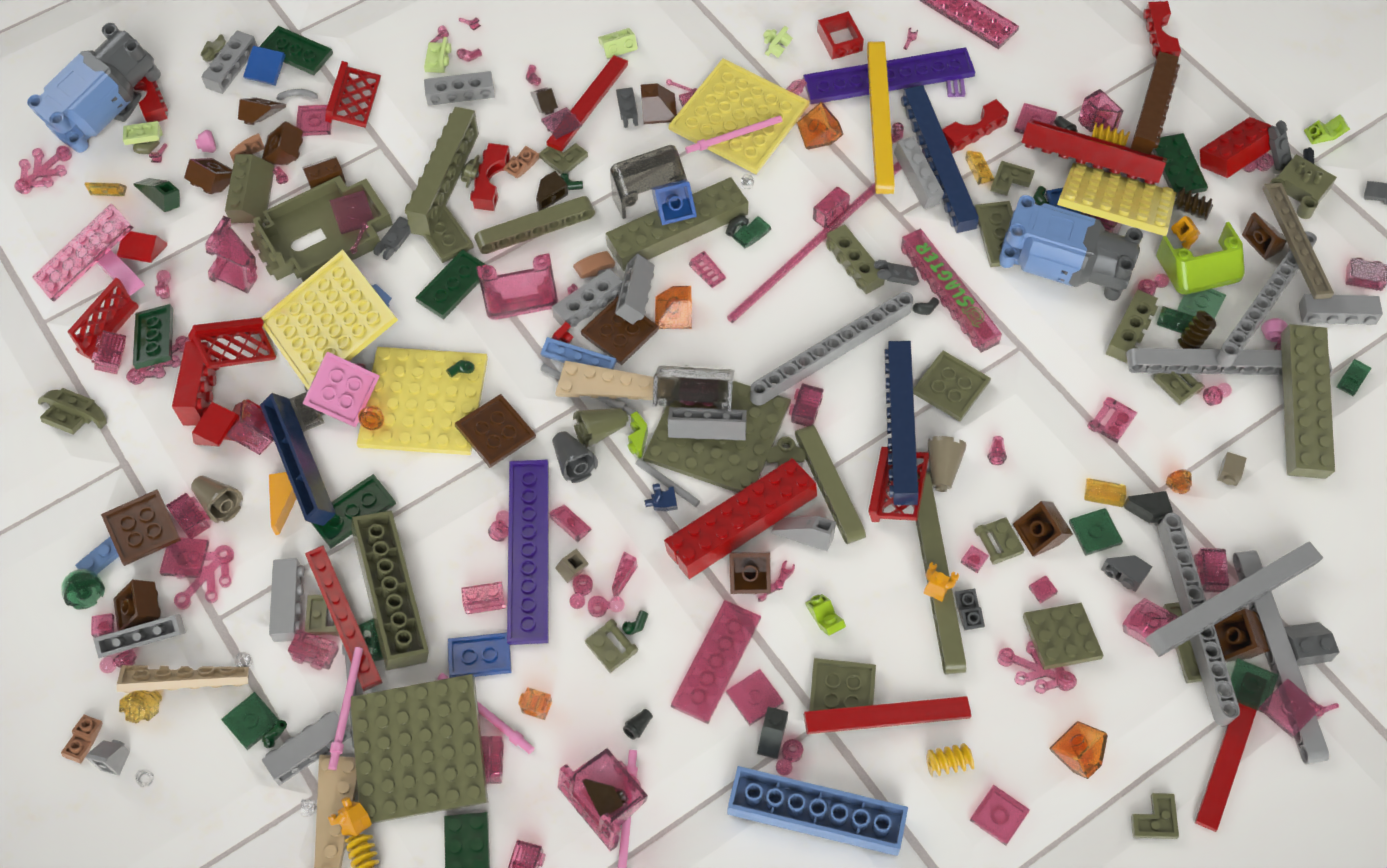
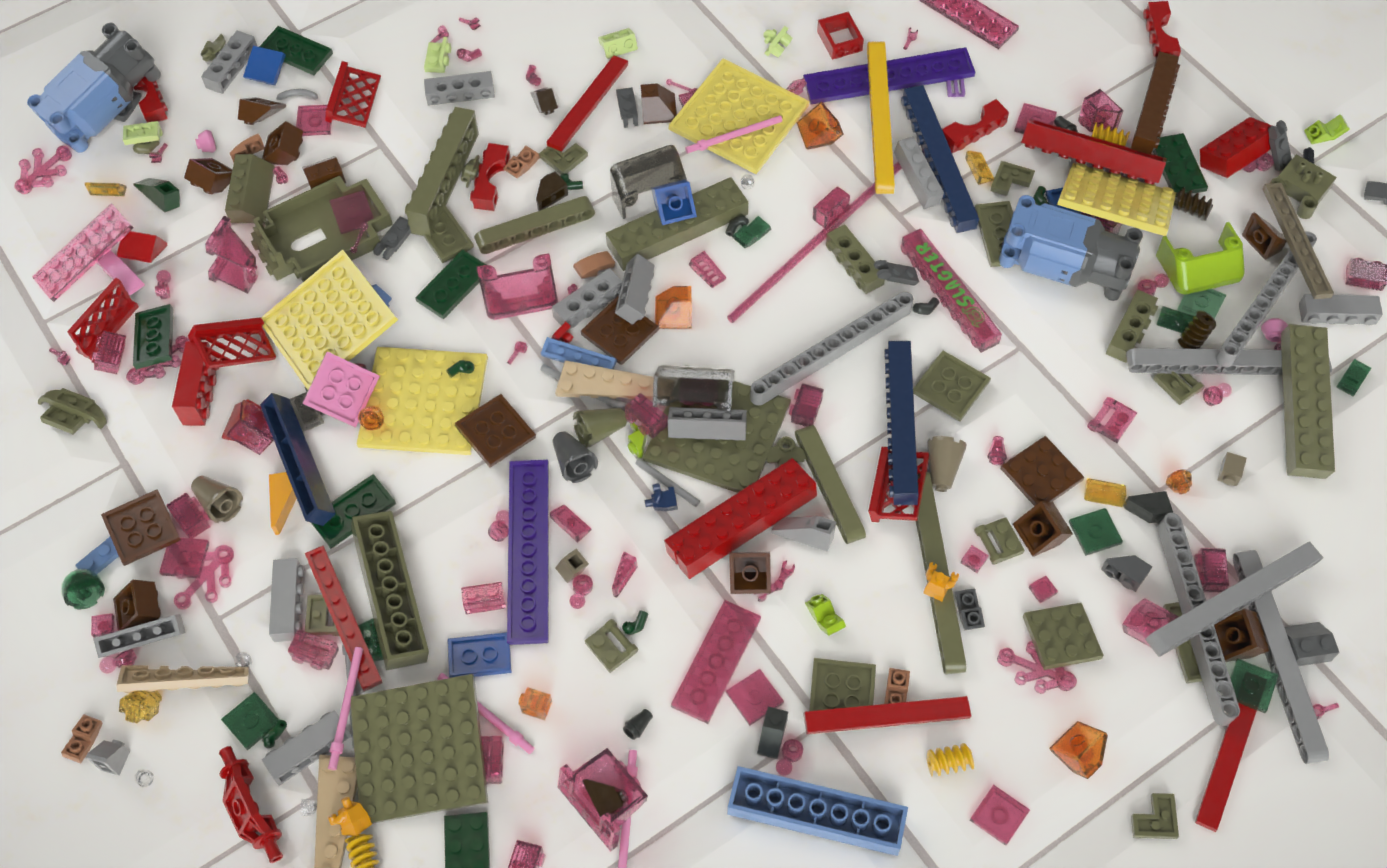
red slope [192,402,239,447] -> none
clear pink piece [541,107,582,139] -> none
clear pink plate [587,596,625,617] -> none
clear pink arm [891,122,904,144] -> none
light orange piece [1171,216,1201,250] -> none
clear pink tile [1258,678,1322,738] -> none
none -> clear pink hand [49,348,71,365]
none -> red plate [219,746,283,863]
none -> clear pink hand [507,341,528,365]
none -> clear pink brick [625,393,668,438]
none -> nougat slope [884,668,910,704]
none -> reddish brown plate [1000,436,1084,506]

